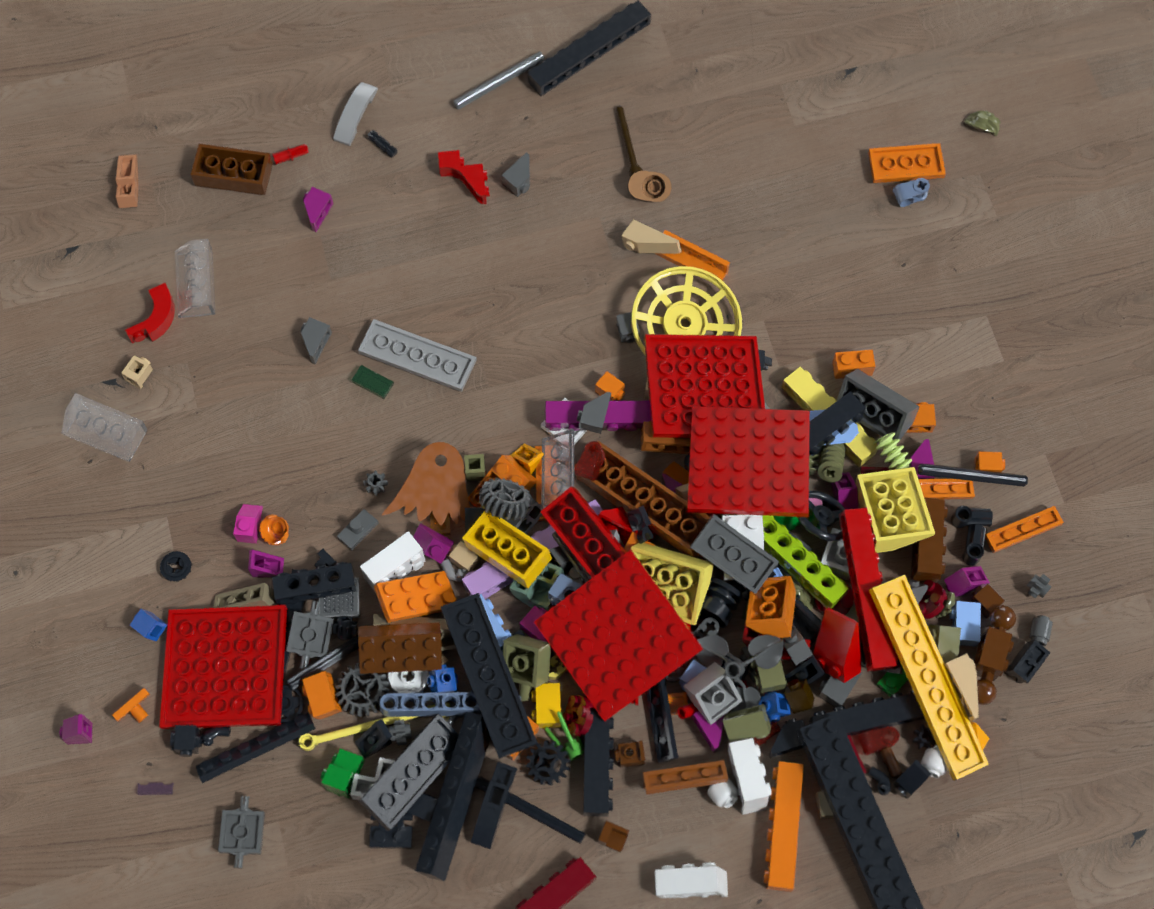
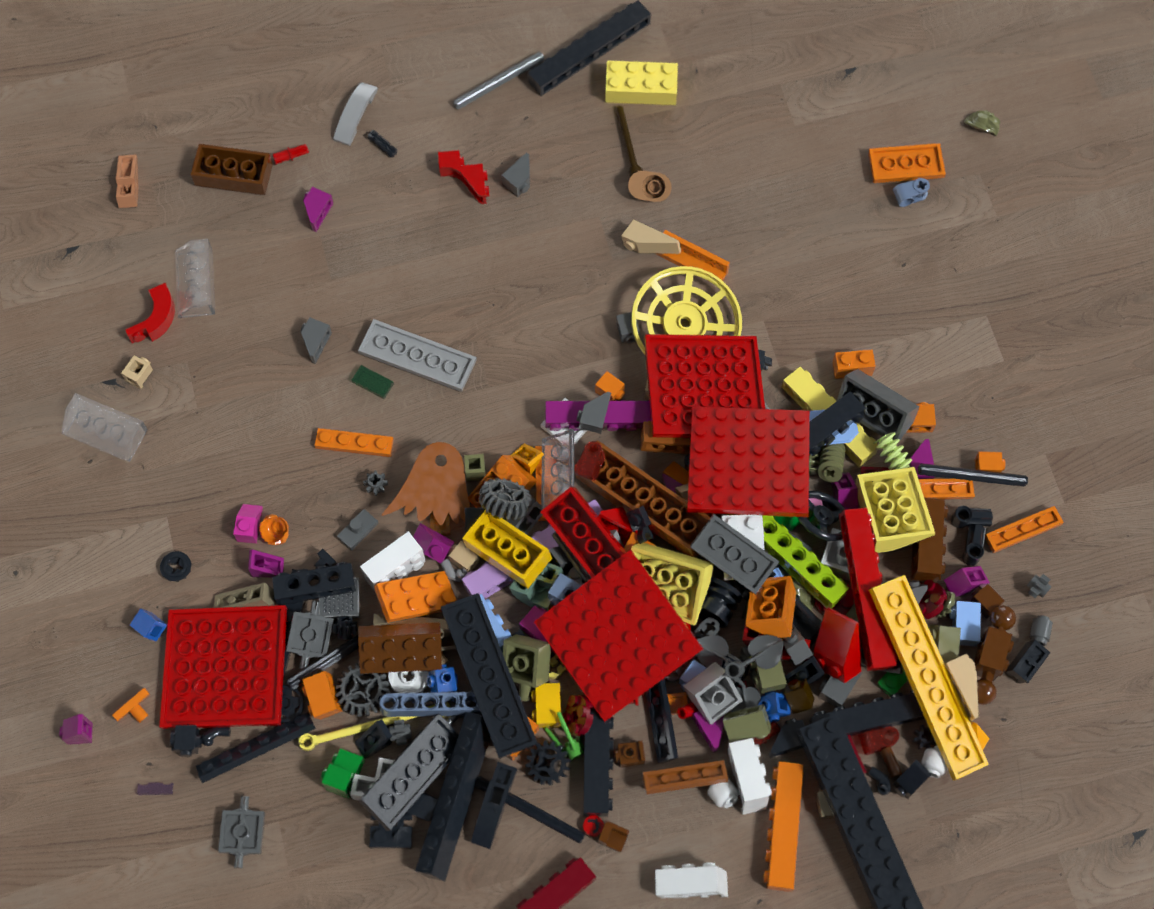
none -> orange plate [315,428,394,457]
none -> red tile [583,815,604,837]
none -> light yellow brick [605,61,678,105]

